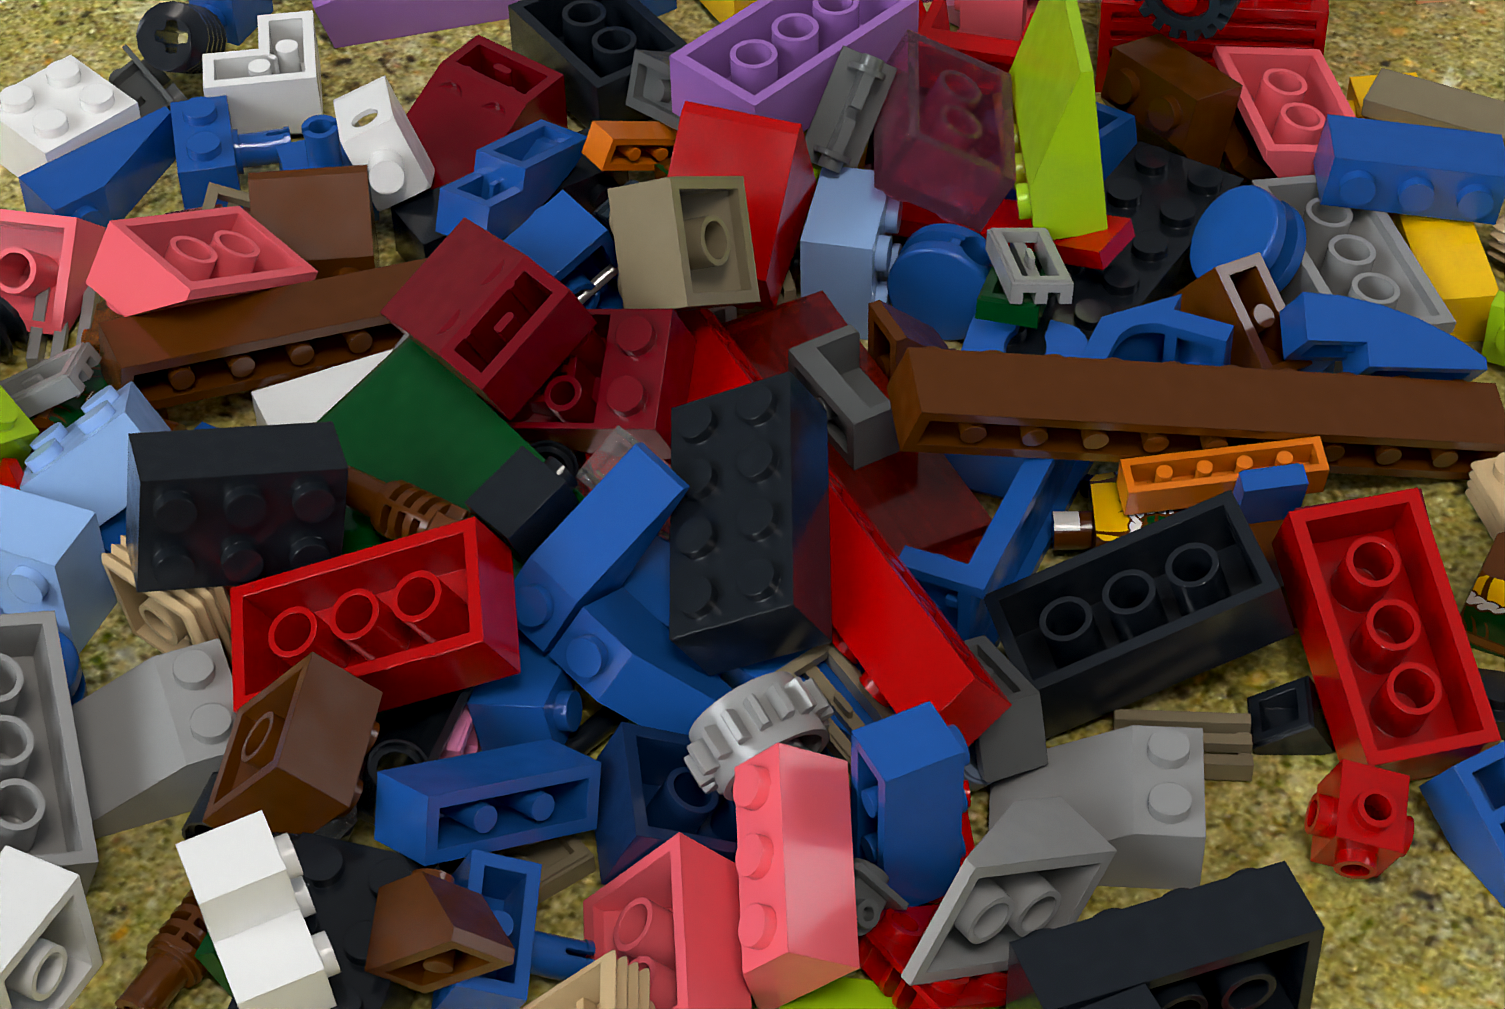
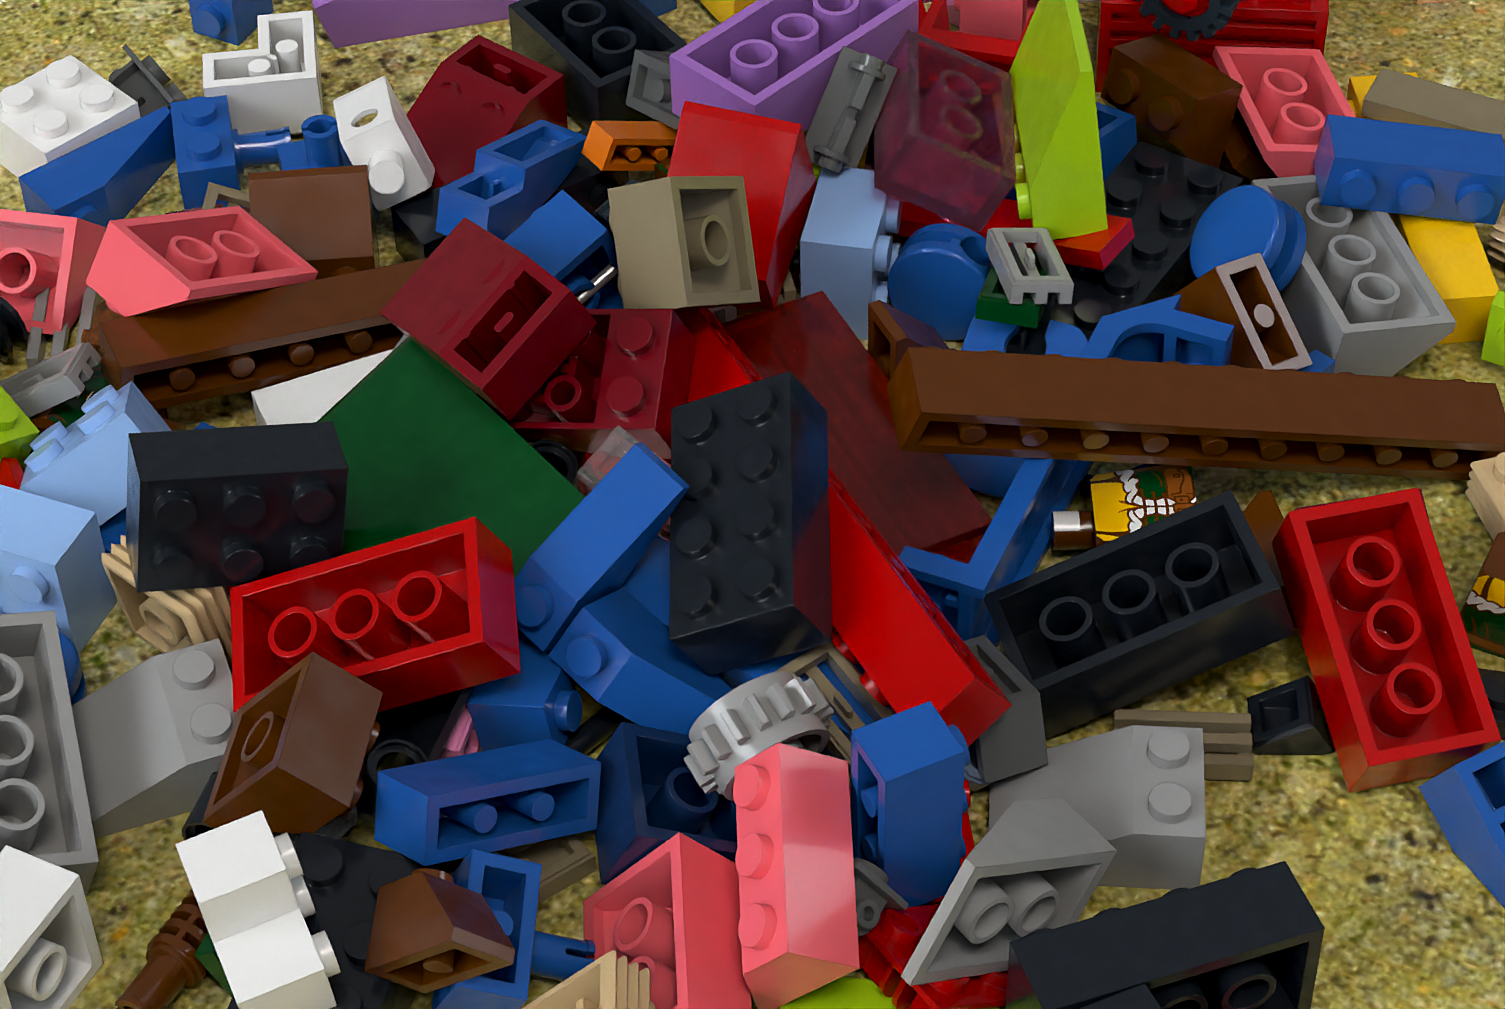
black piece [136,1,227,74] -> none
reddish brown hinge [346,465,473,541] -> none
black brick [464,446,580,566] -> none
dark grey panel [788,325,900,470] -> none
orange piece [1116,436,1330,516] -> none
blue tile [1233,463,1309,524] -> none
blue slope [1279,292,1488,382] -> none
red brick [1305,759,1414,879] -> none

